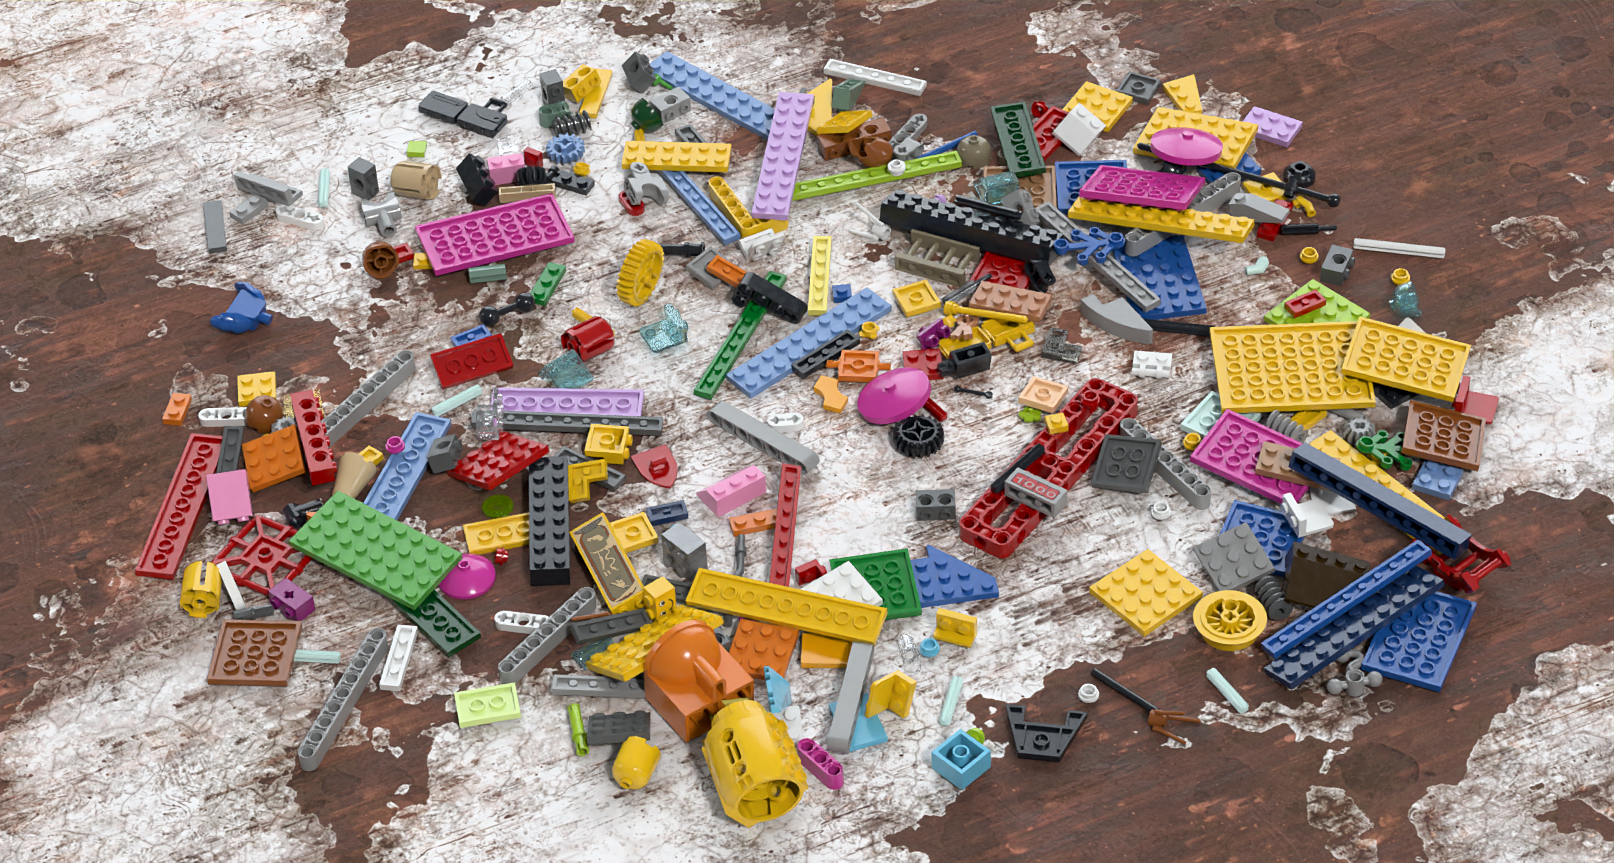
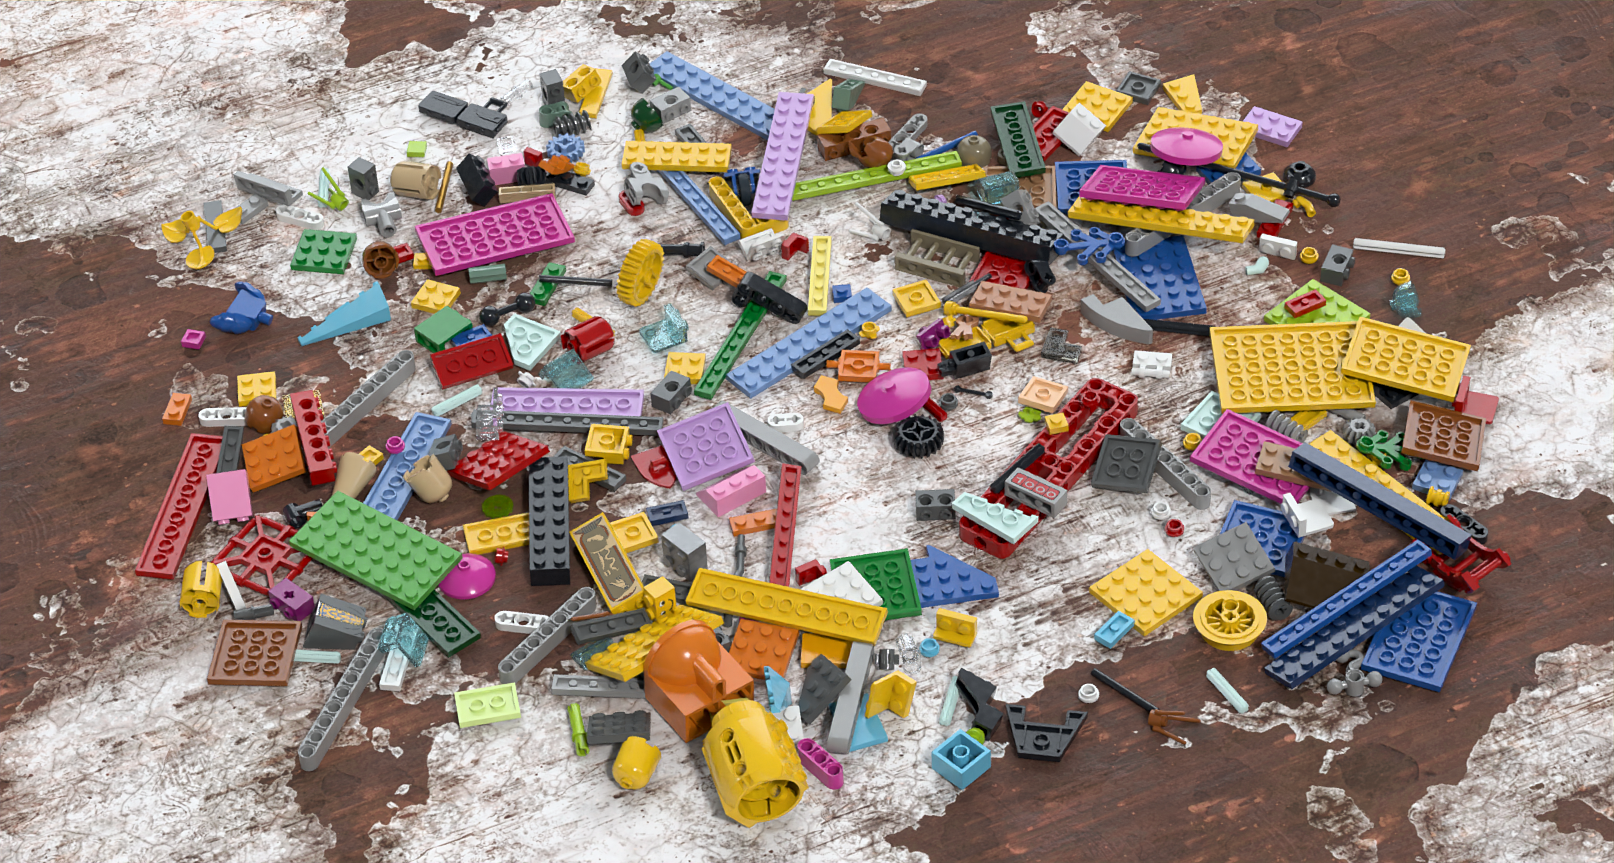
black axle [1280,223,1337,235] -> none
none -> yellow plant [161,206,242,270]
none -> dark pink plate [181,329,206,349]
none -> plate [290,229,357,275]
none -> medium azure wedge [297,281,391,346]
none -> dark grey slope [303,594,368,650]
none -> lime plant [307,167,349,211]
none -> clear light blue bracket [378,613,429,667]
none -> tan cylinder [403,454,452,503]
none -> yellow plate [411,279,461,314]
none -> panel [414,306,473,353]
none -> pearl gold bar [435,161,453,213]
none -> light aqua plate [504,314,561,371]
none -> white plate [517,371,536,388]
none -> orange slope [538,154,575,174]
none -> black bar [539,275,613,287]
none -> dark grey brick [650,371,692,415]
none -> lavender plate [657,402,755,491]
none -> yellow plate [664,352,706,385]
none -> plate [722,167,760,206]
none -> red bracket [781,232,809,261]
none -> dark grey plate [798,654,852,725]
none -> dark grey gear [875,649,899,670]
none -> yellow tile [908,164,986,191]
none -> dark grey plate [939,393,958,411]
none -> light aqua wing [952,492,1038,544]
none -> black arch [955,668,1003,742]
none -> medium azure plate [1094,611,1135,649]
none -> red plate [1165,519,1184,537]
none -> white plate [1259,234,1297,260]
none -> yellow bush [1426,486,1450,507]
none -> black beam [1440,504,1488,545]

